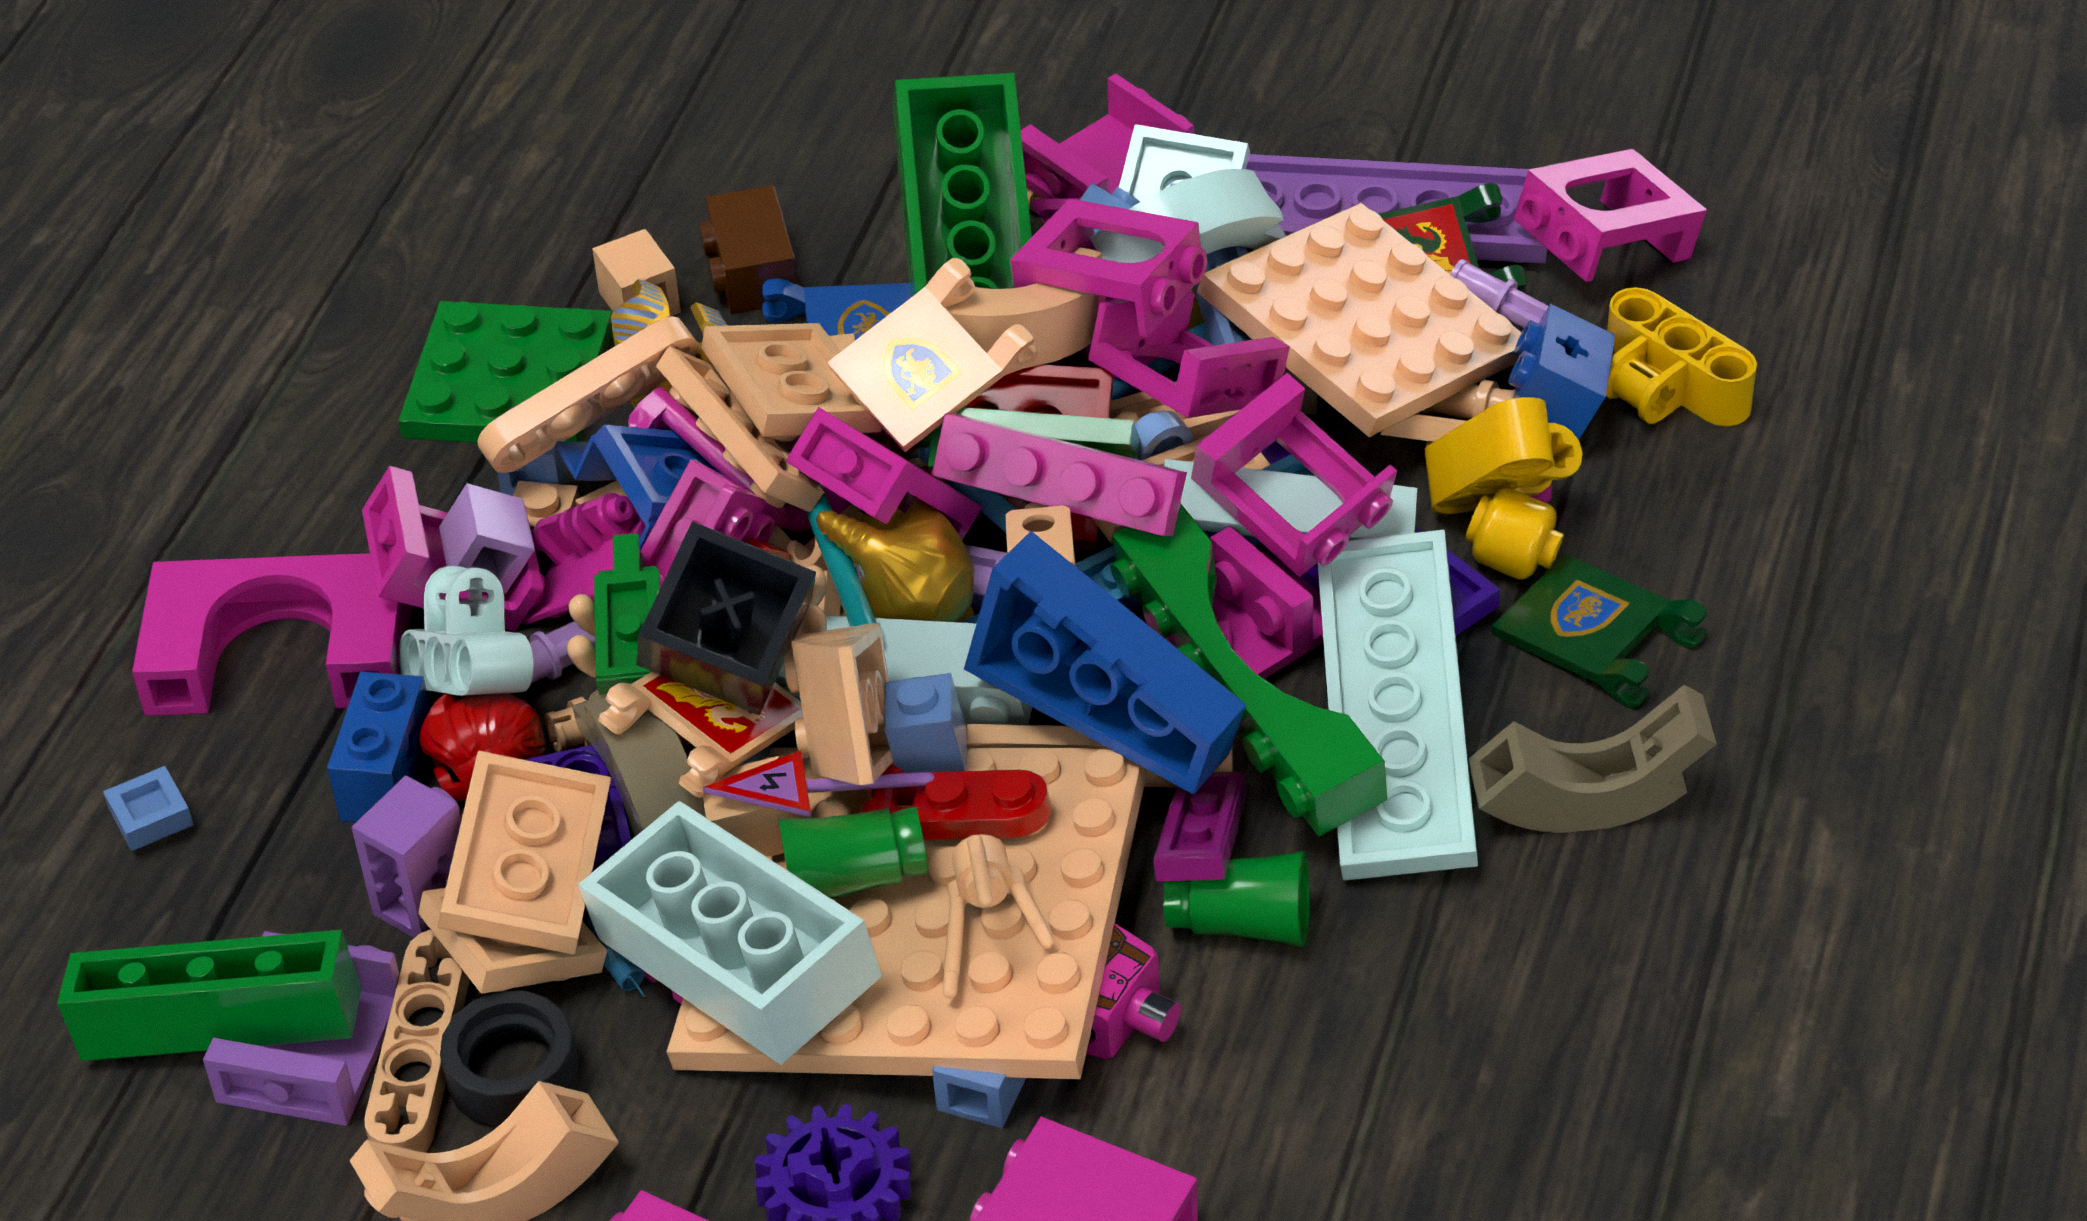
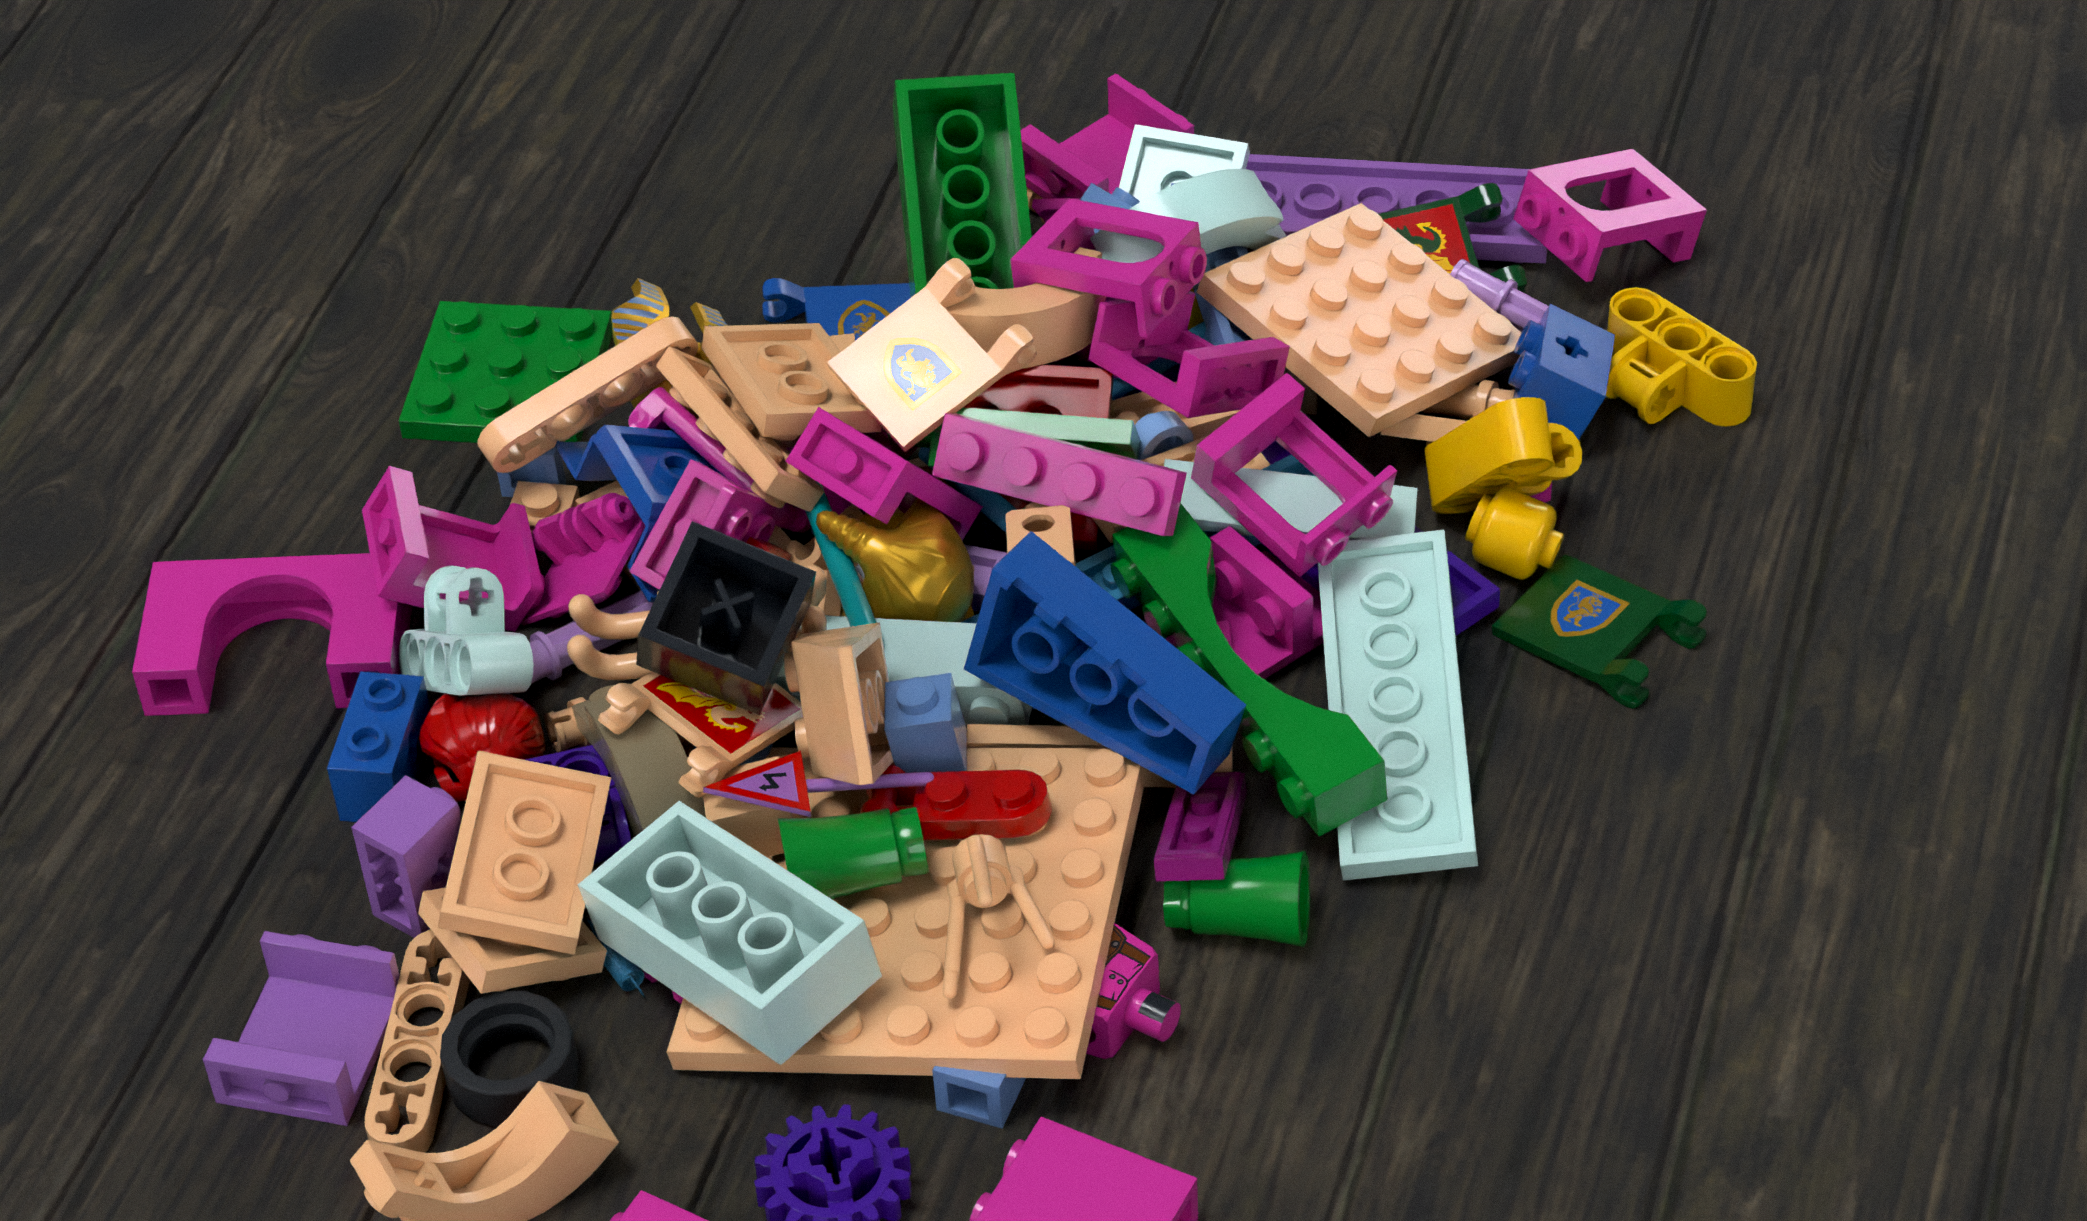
green brick [57,930,362,1061] -> none
medium blue plate [103,766,193,851] -> none
lavender brick [439,483,535,594] -> none
light nougat brick [592,229,681,317] -> none
green hinge [594,533,662,695] -> none
reddish brown brick [698,185,797,314] -> none
dark tan arch [1468,685,1717,833] -> none

